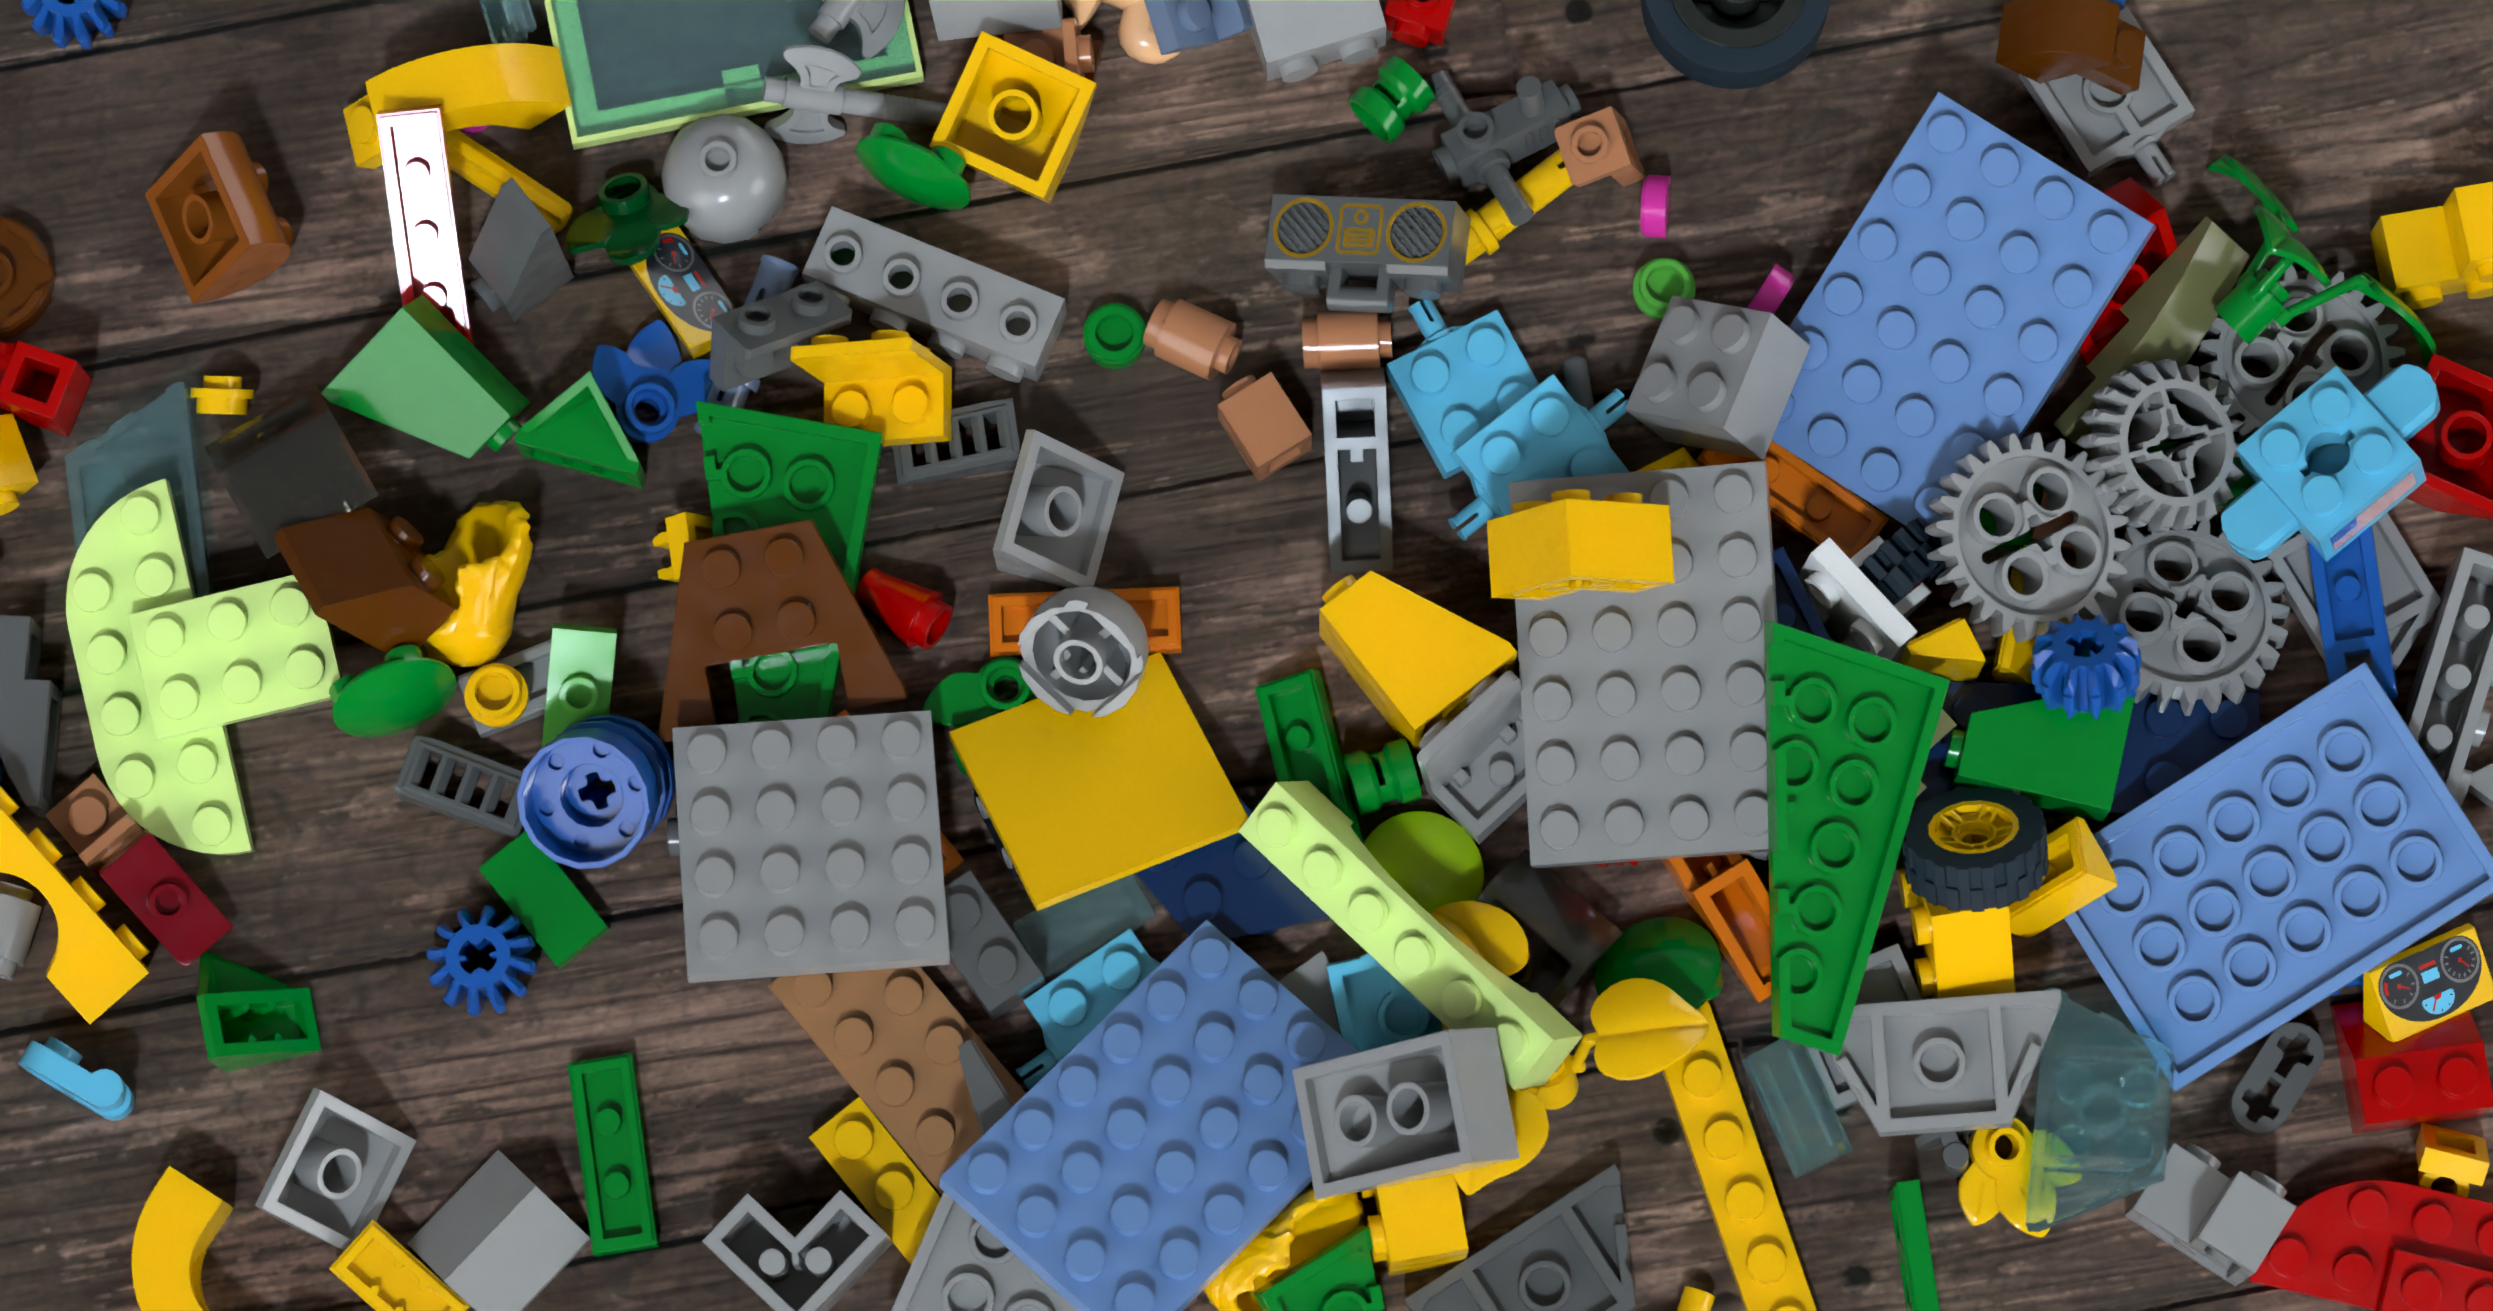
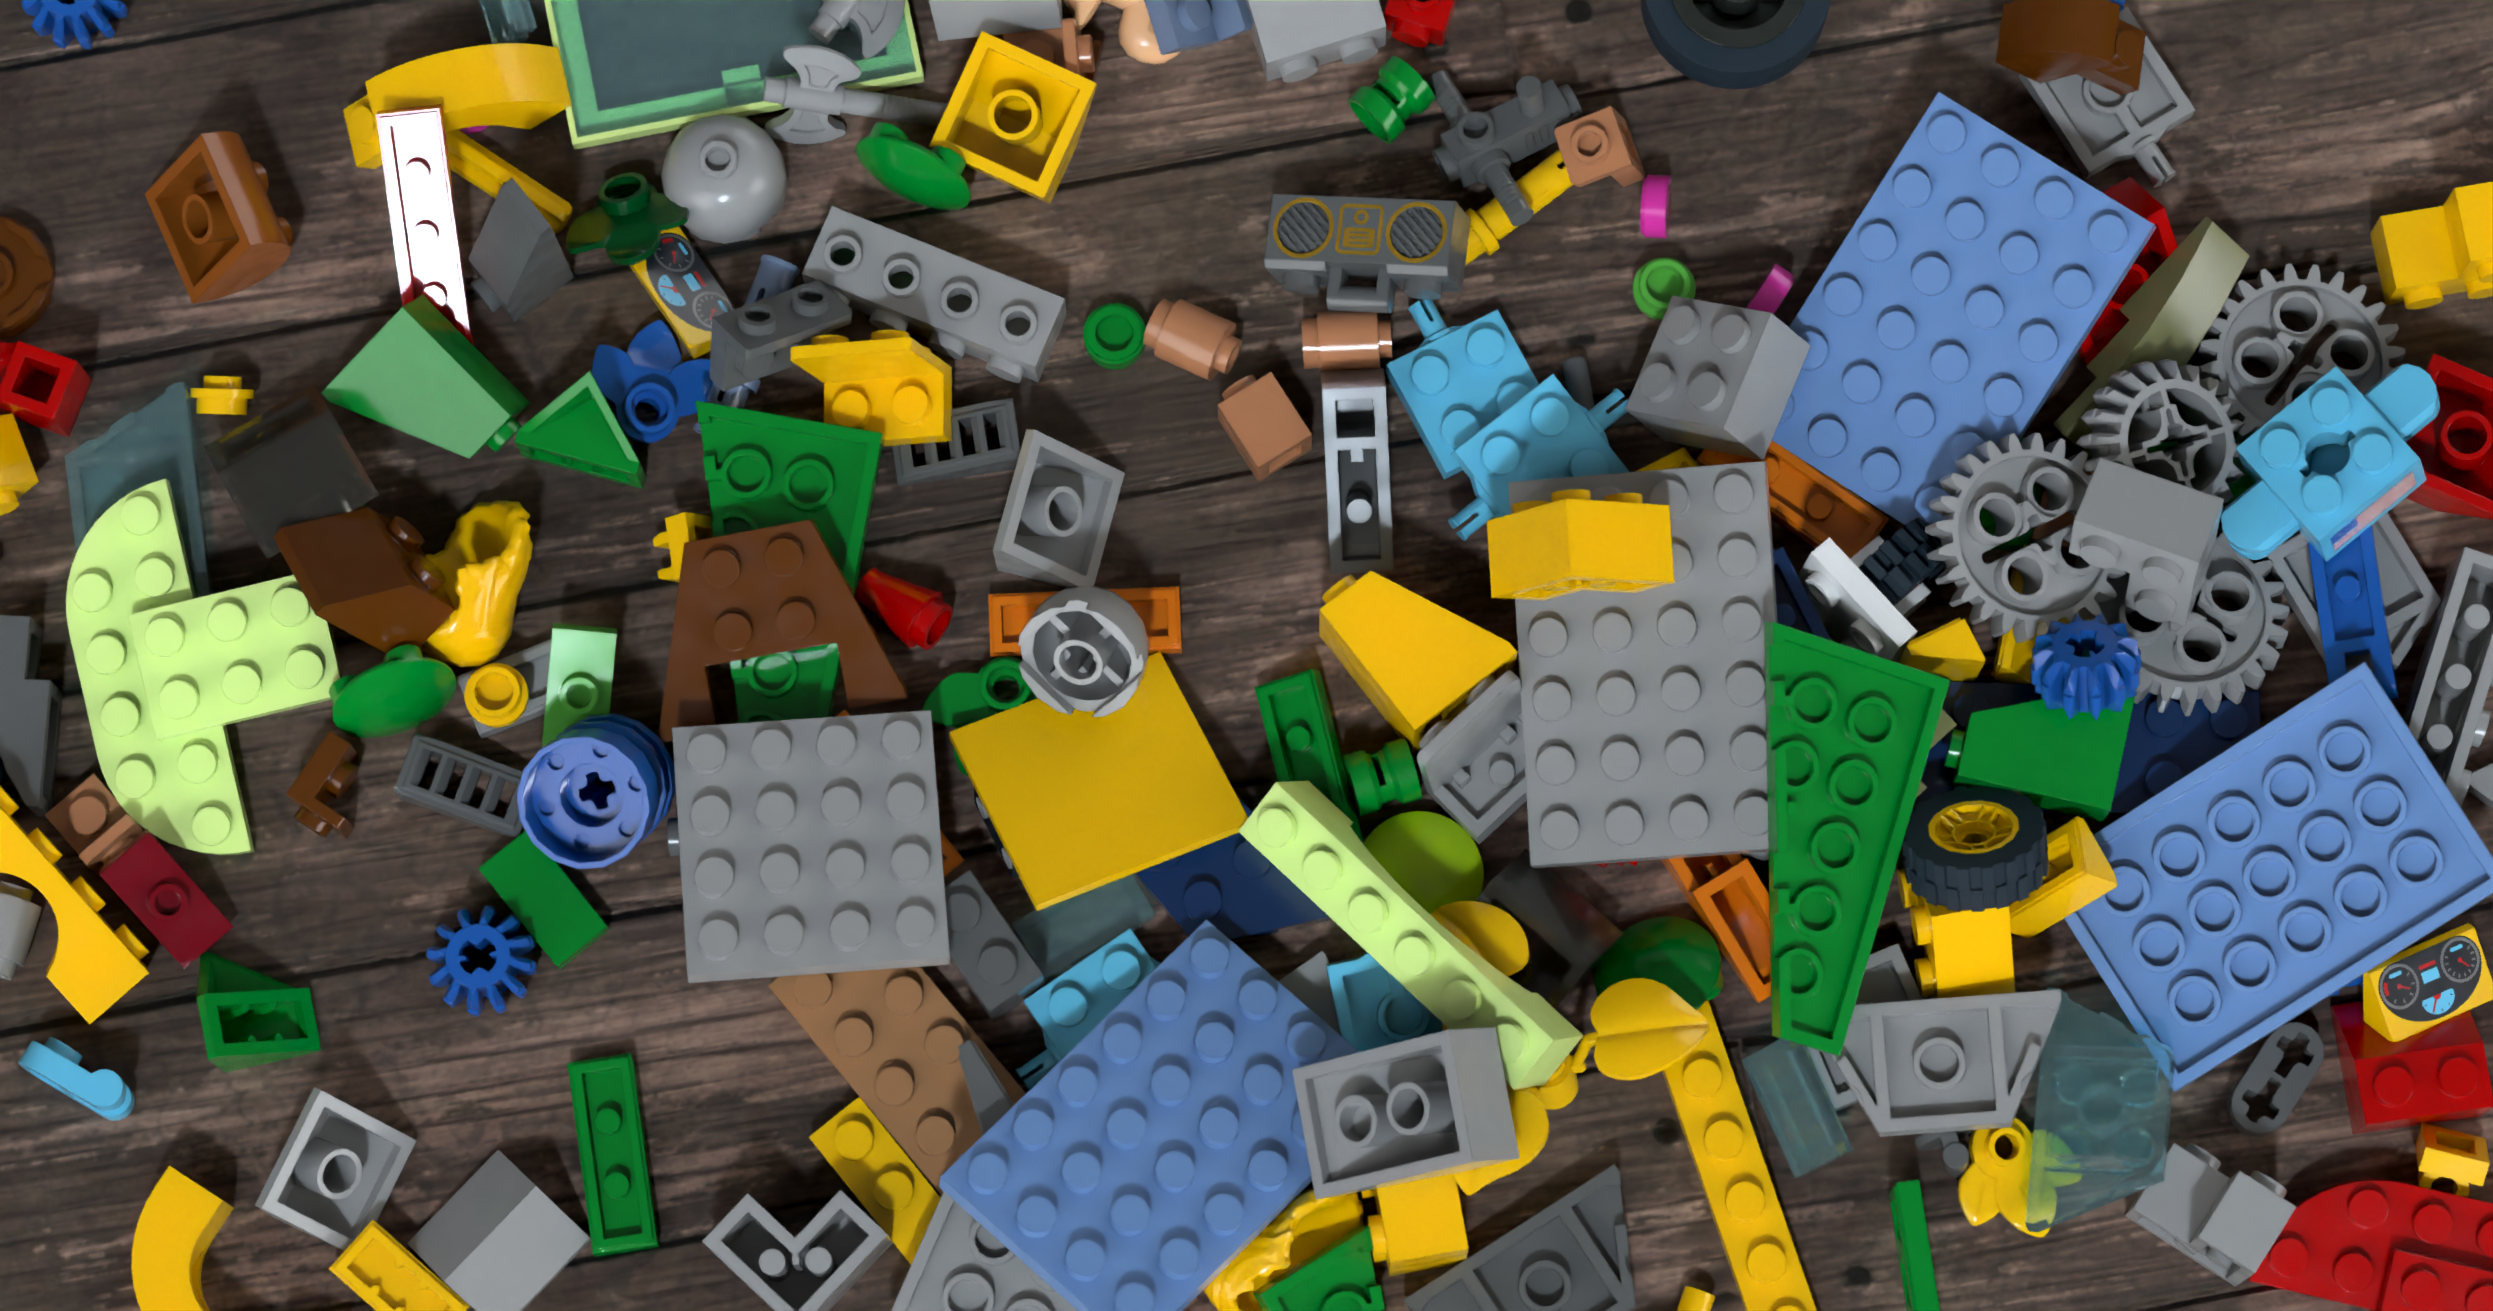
green plant [2207,154,2437,368] -> none
none -> reddish brown bracket [286,731,359,839]
none -> light grey brick [2069,457,2224,626]

